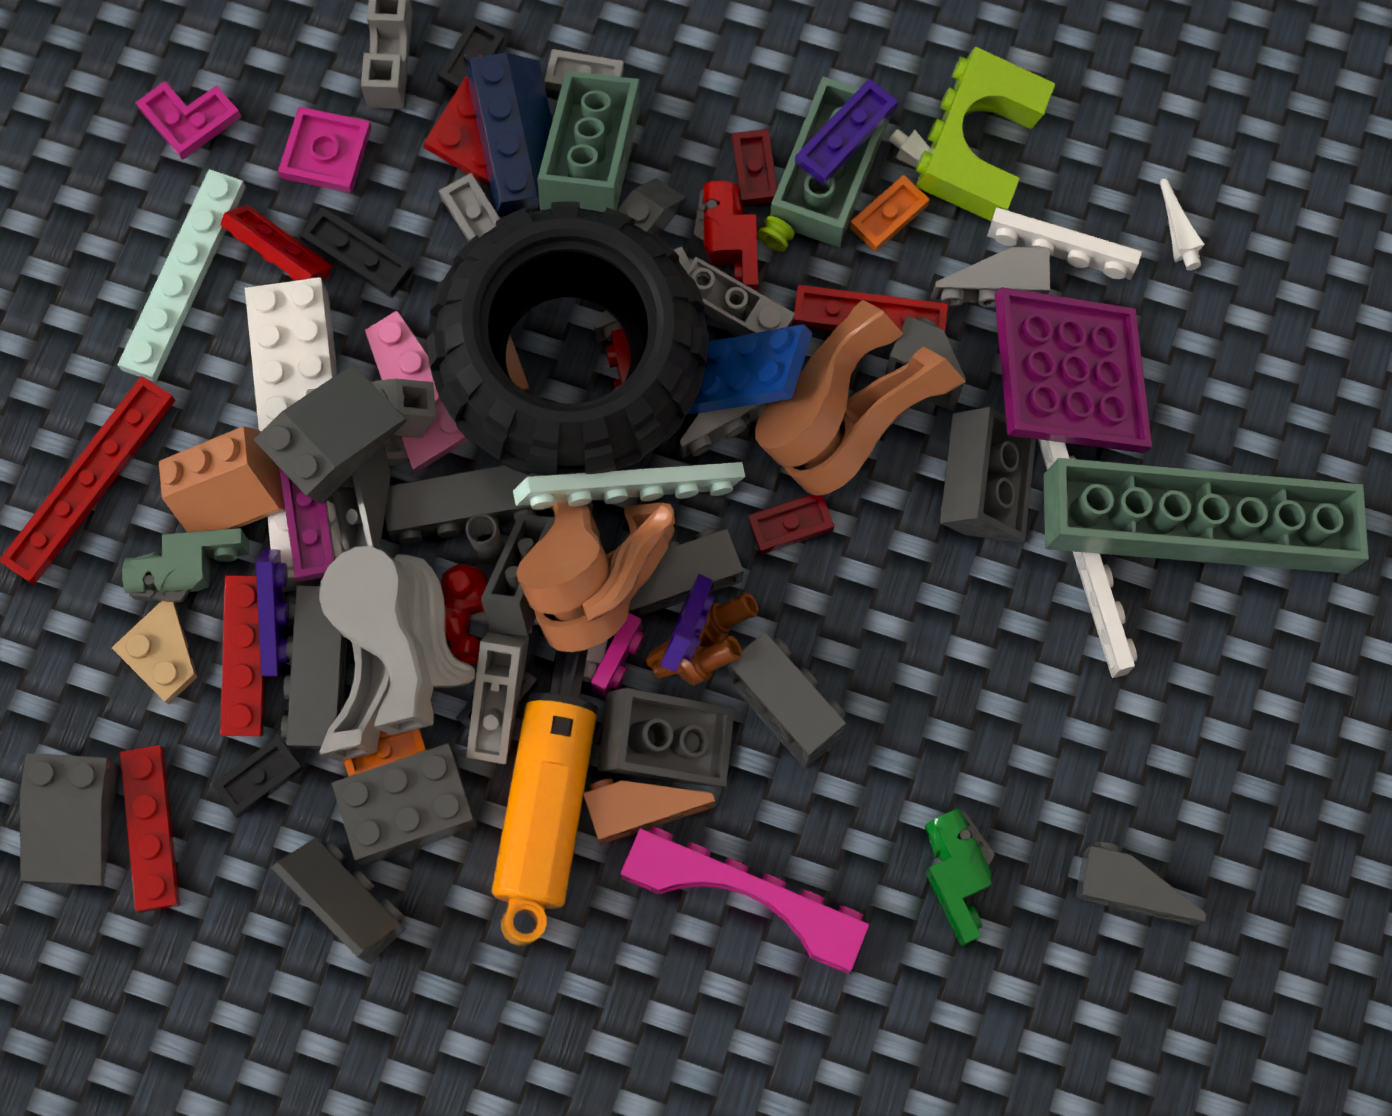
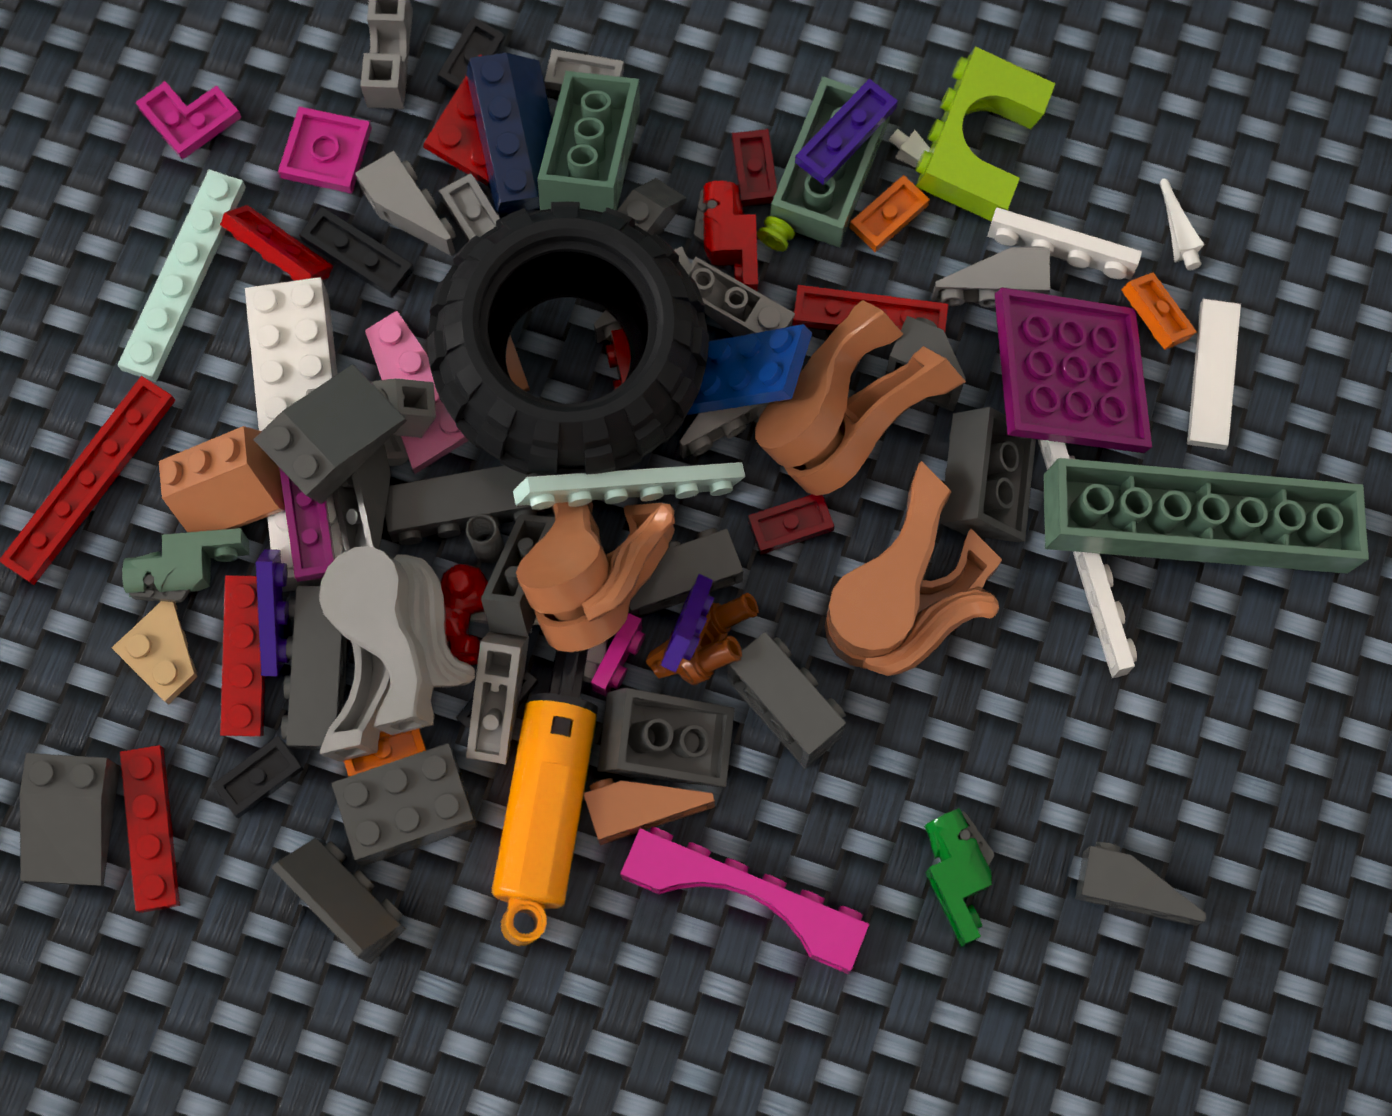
none -> light grey slope [355,151,456,256]
none -> nougat animal [825,461,1002,676]
none -> orange plate [1121,272,1197,350]
none -> white tile [1187,299,1241,450]

